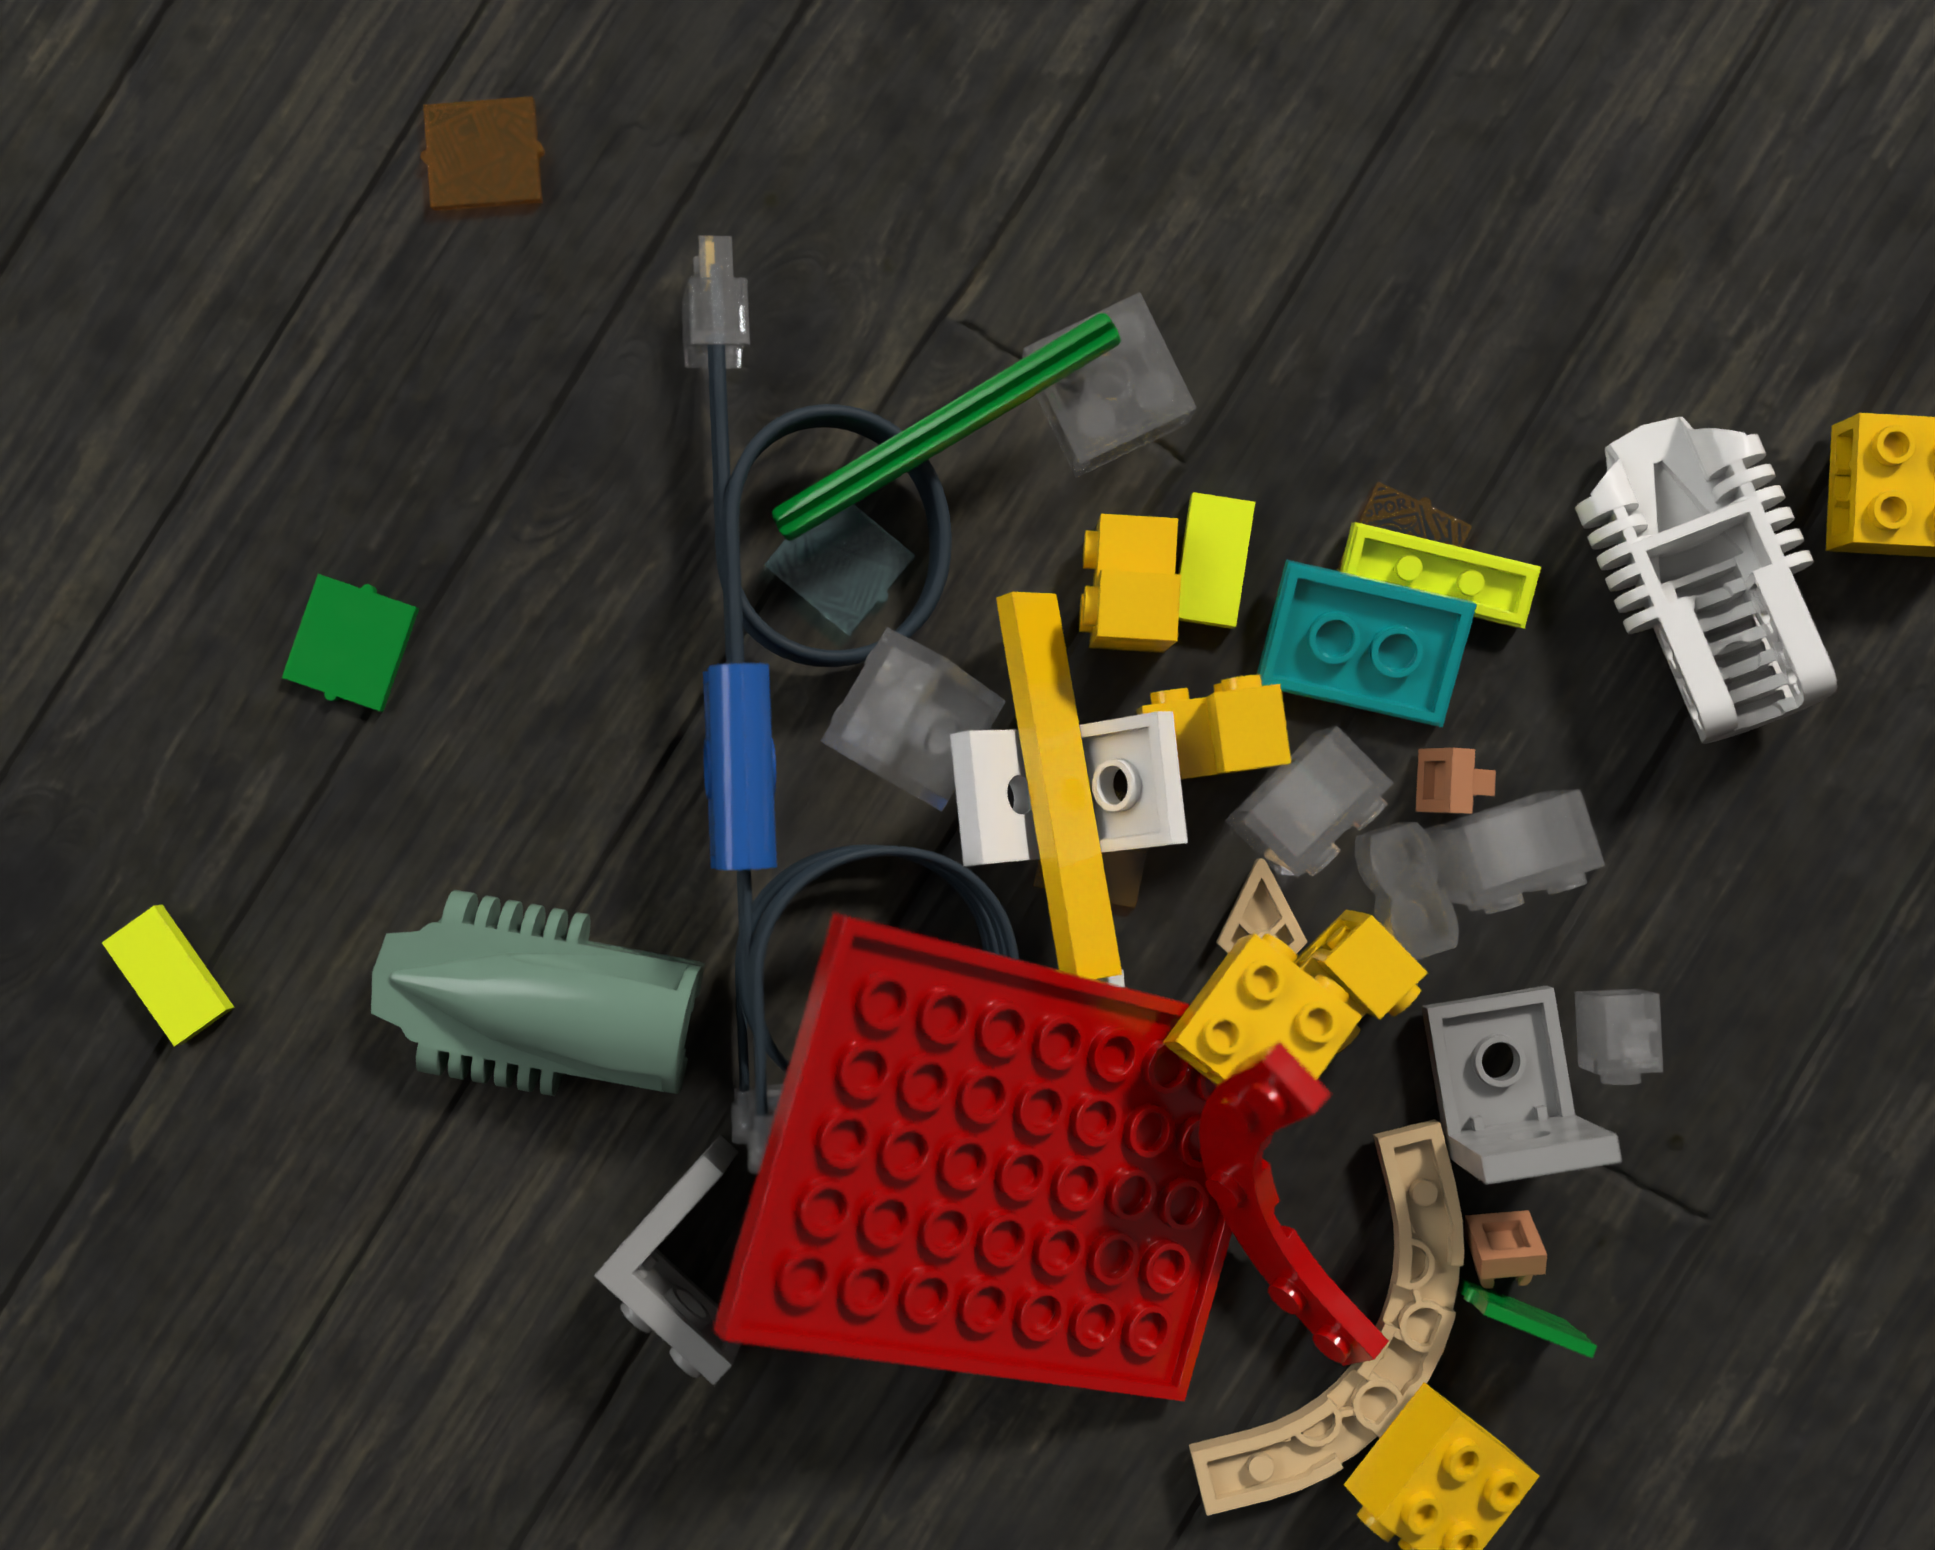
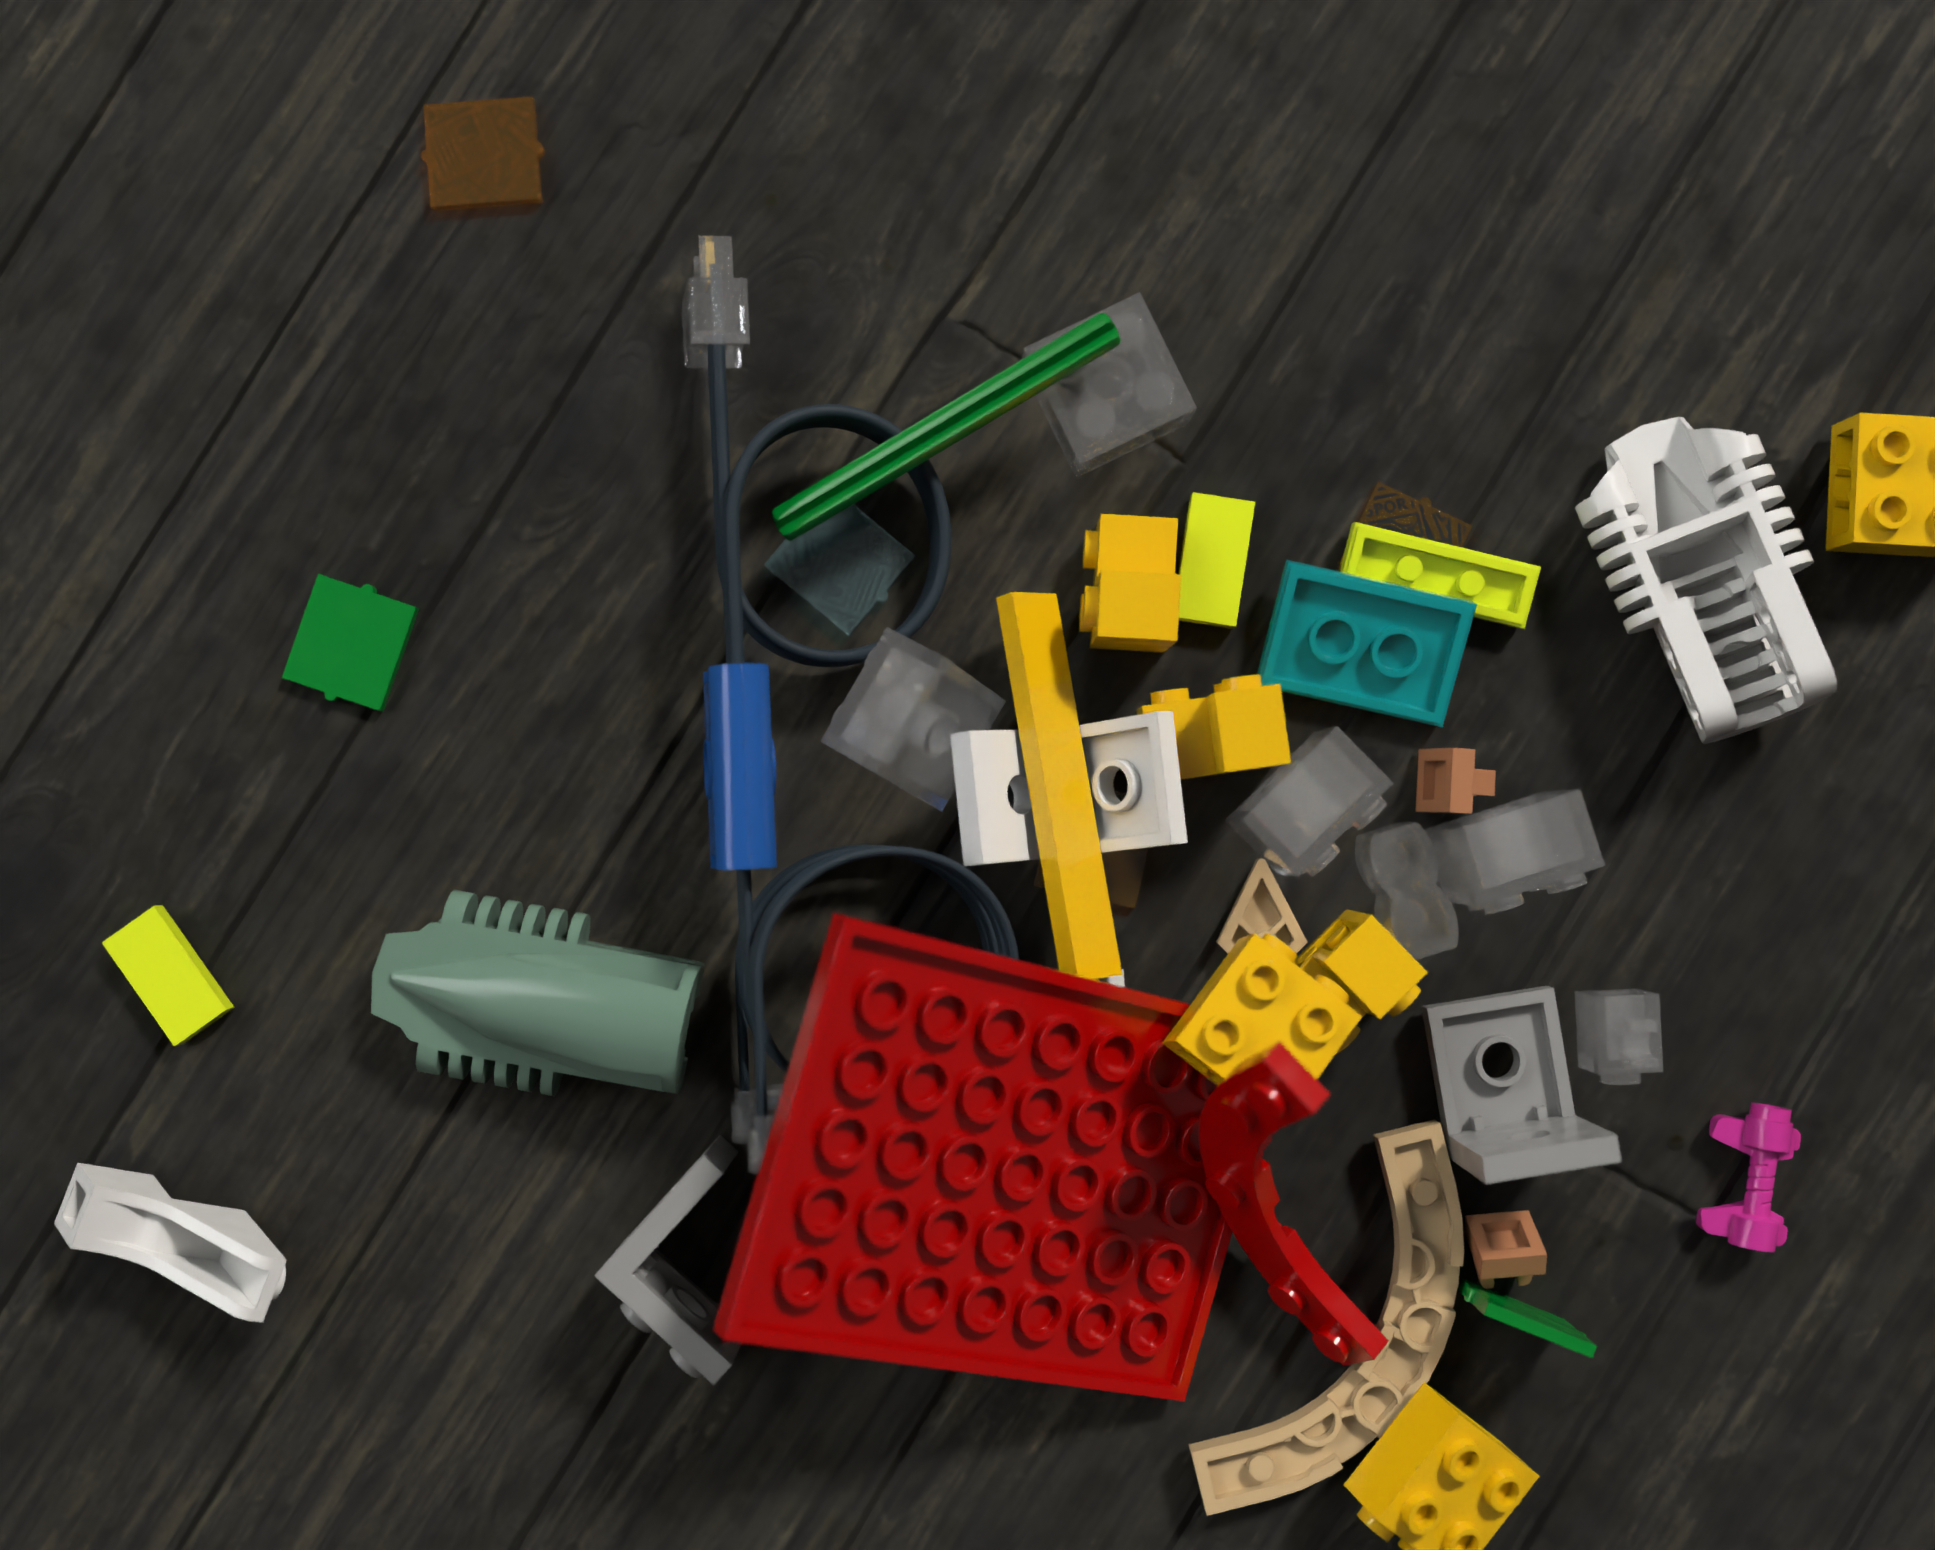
none -> white arch [54,1163,287,1323]
none -> dark pink piece [1695,1103,1801,1252]

